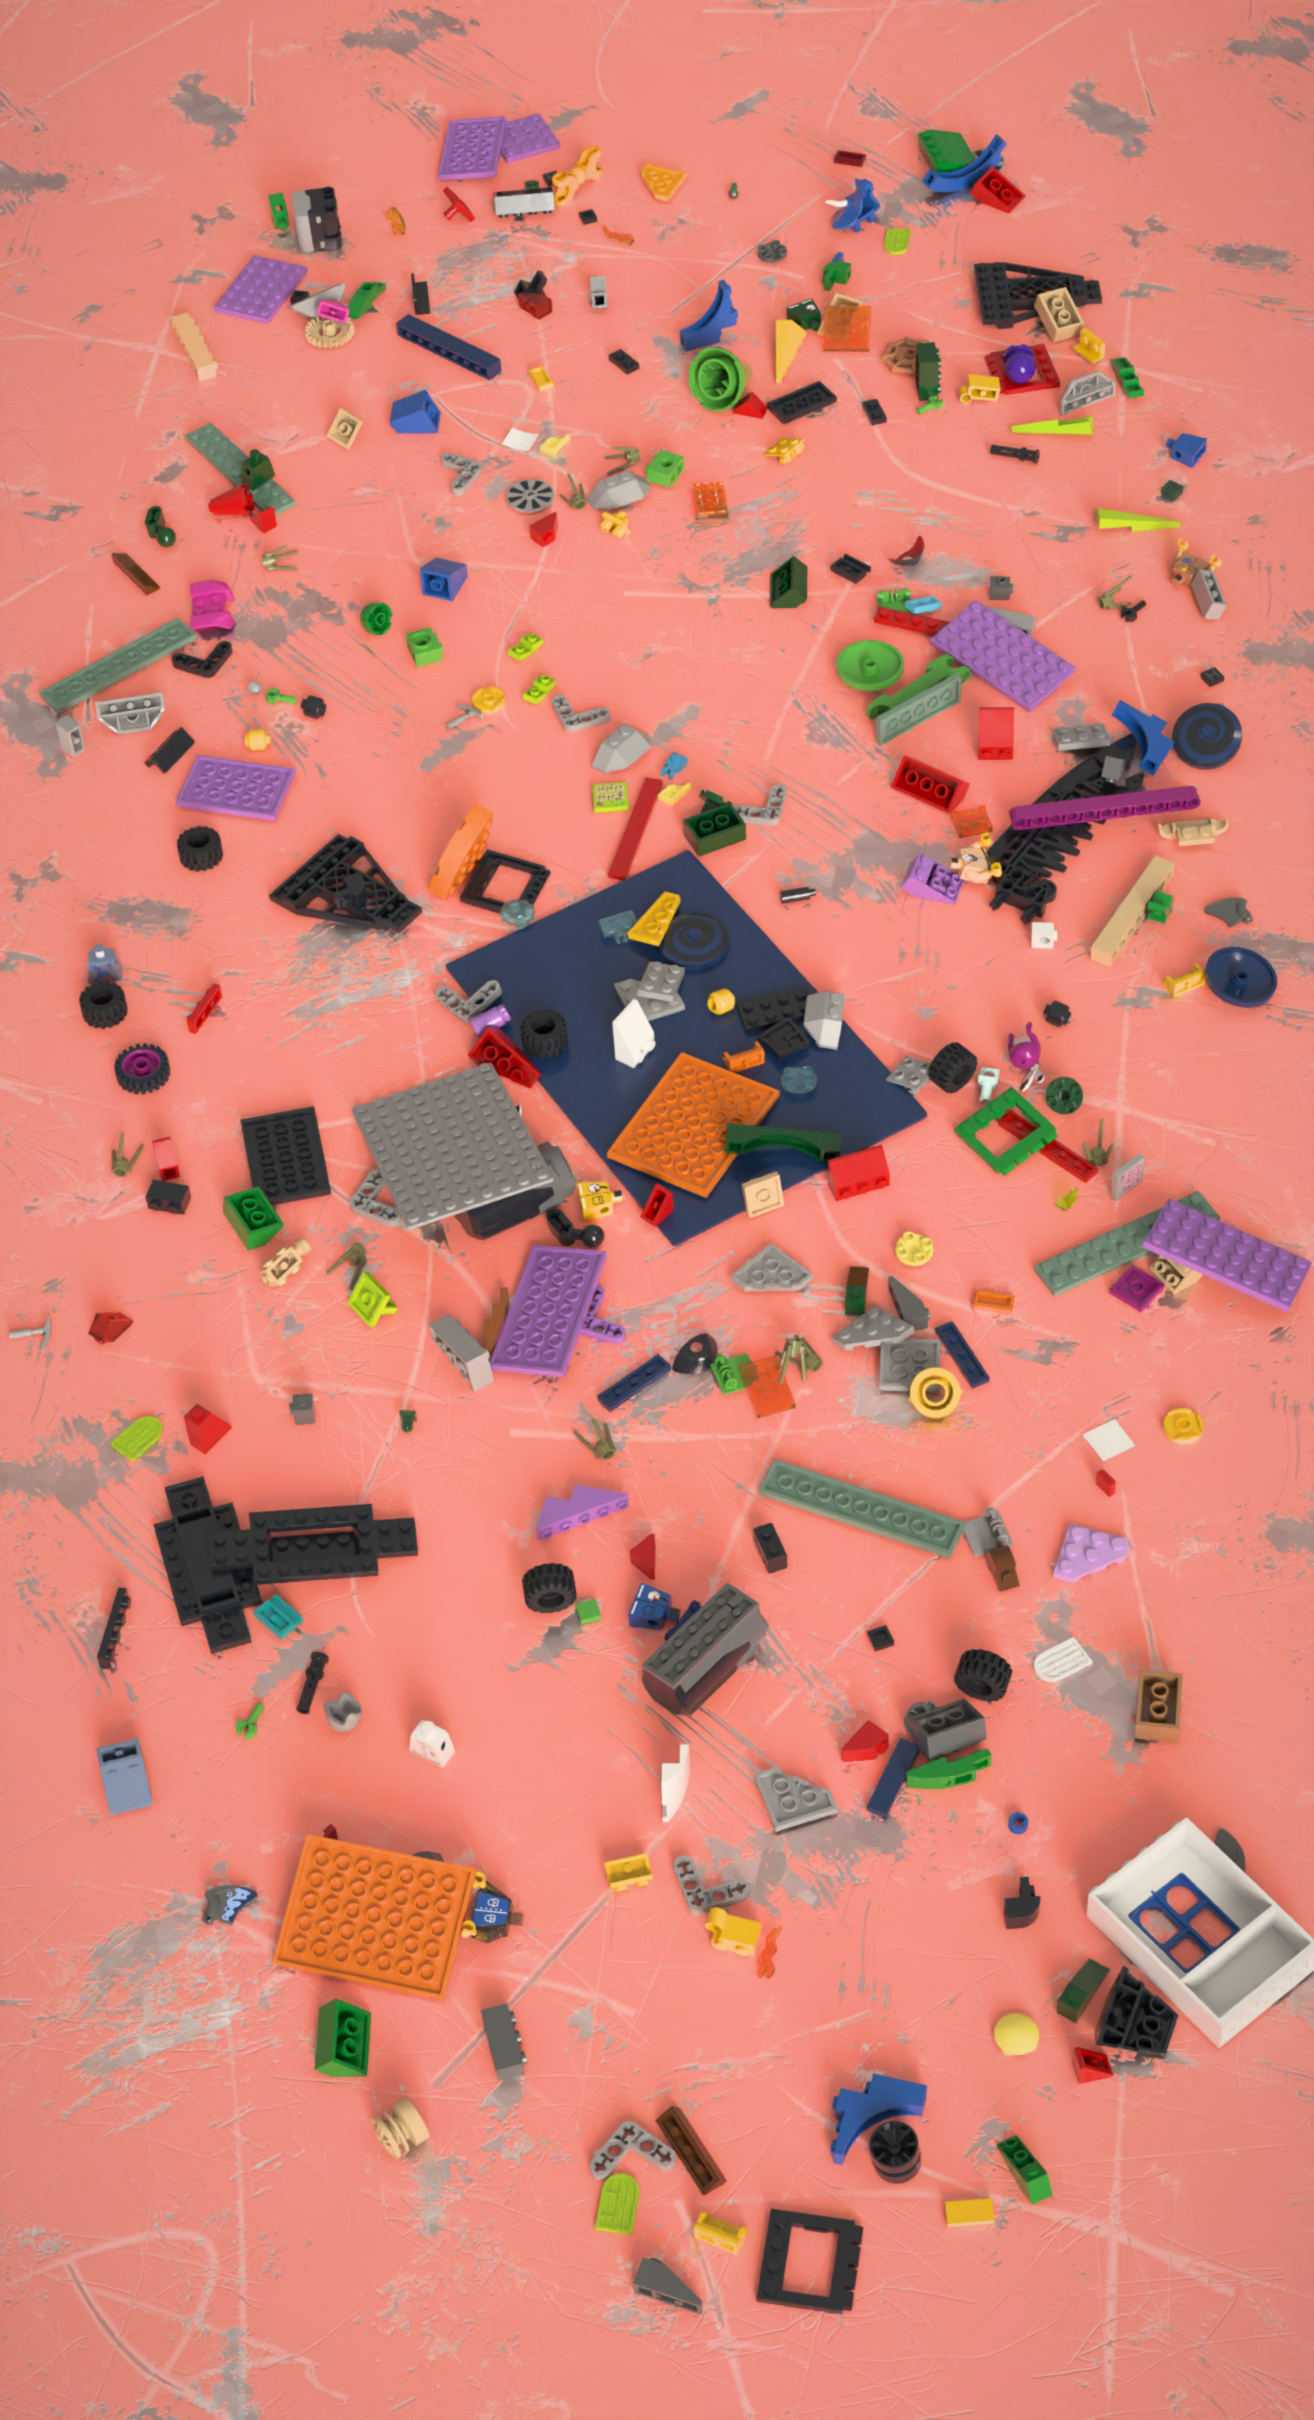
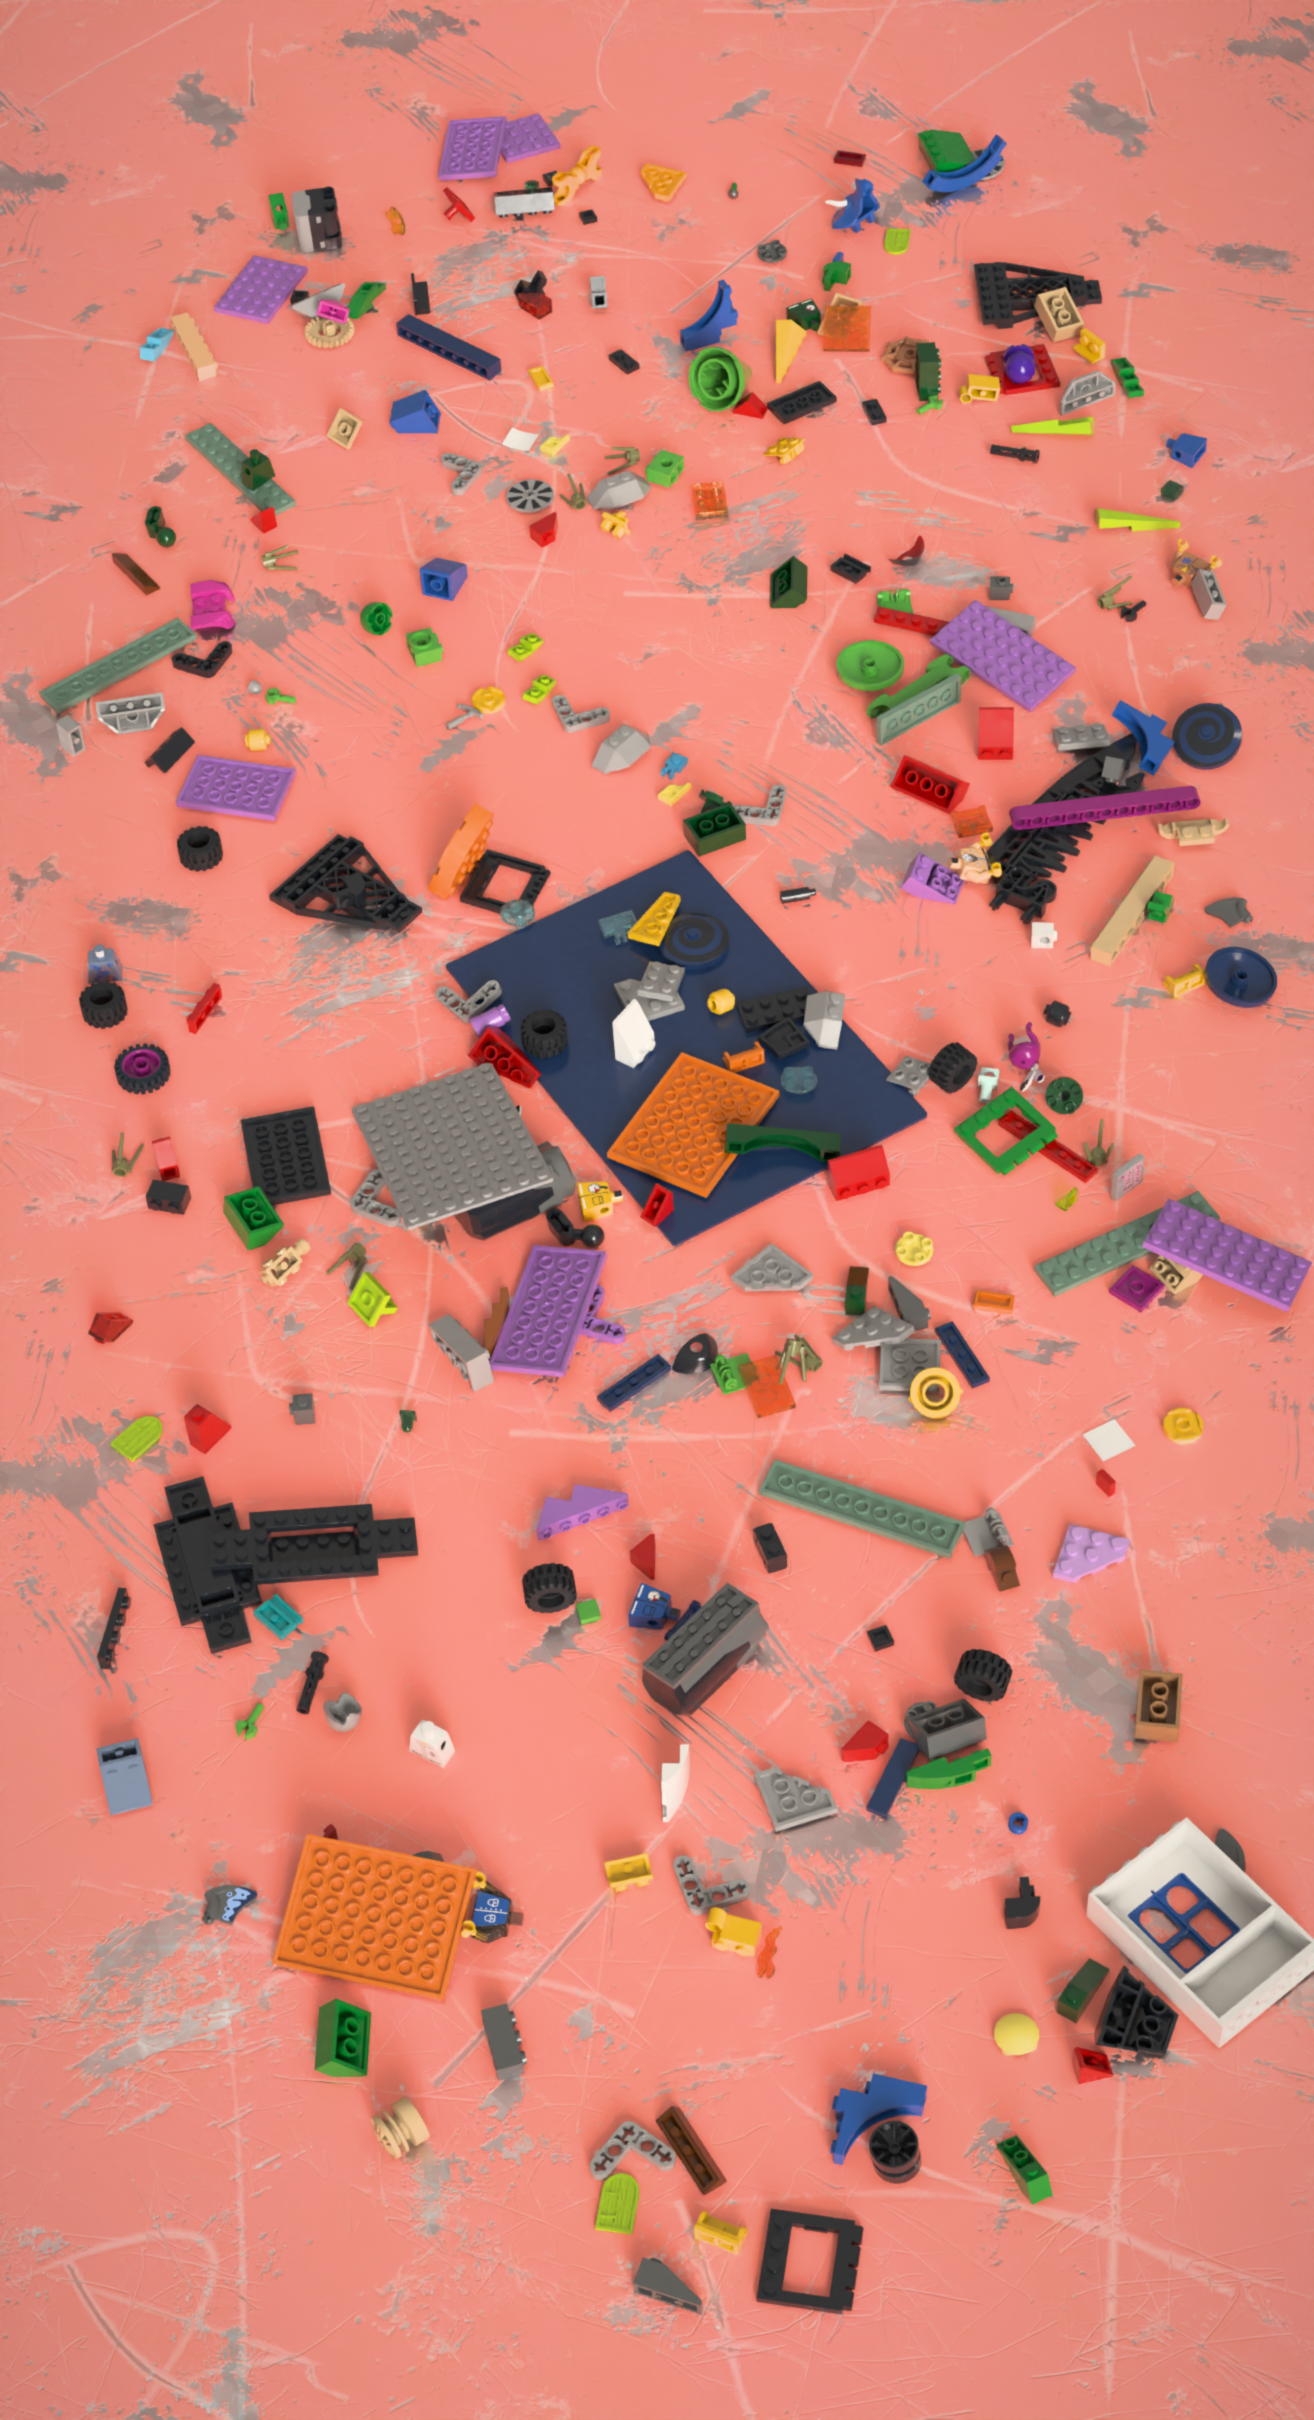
light grey piece [9,1317,51,1351] -> none
cone [208,483,255,516] -> none
black head [301,695,327,719] -> none
olive plant [573,1418,616,1460] -> none
lime tile [592,782,629,813] -> none
clear orange hair [602,225,634,246] -> none
red tile [608,777,663,880] -> none
tan tile [741,1171,784,1219] -> none
medium azure plate [905,596,942,614] -> none
yellow tile [945,2198,995,2227] -> none
red slope [970,166,1026,213] -> none
white window [1034,1637,1092,1682] -> none
black tile [1200,667,1224,687] -> none
none -> medium azure slope [140,328,174,361]

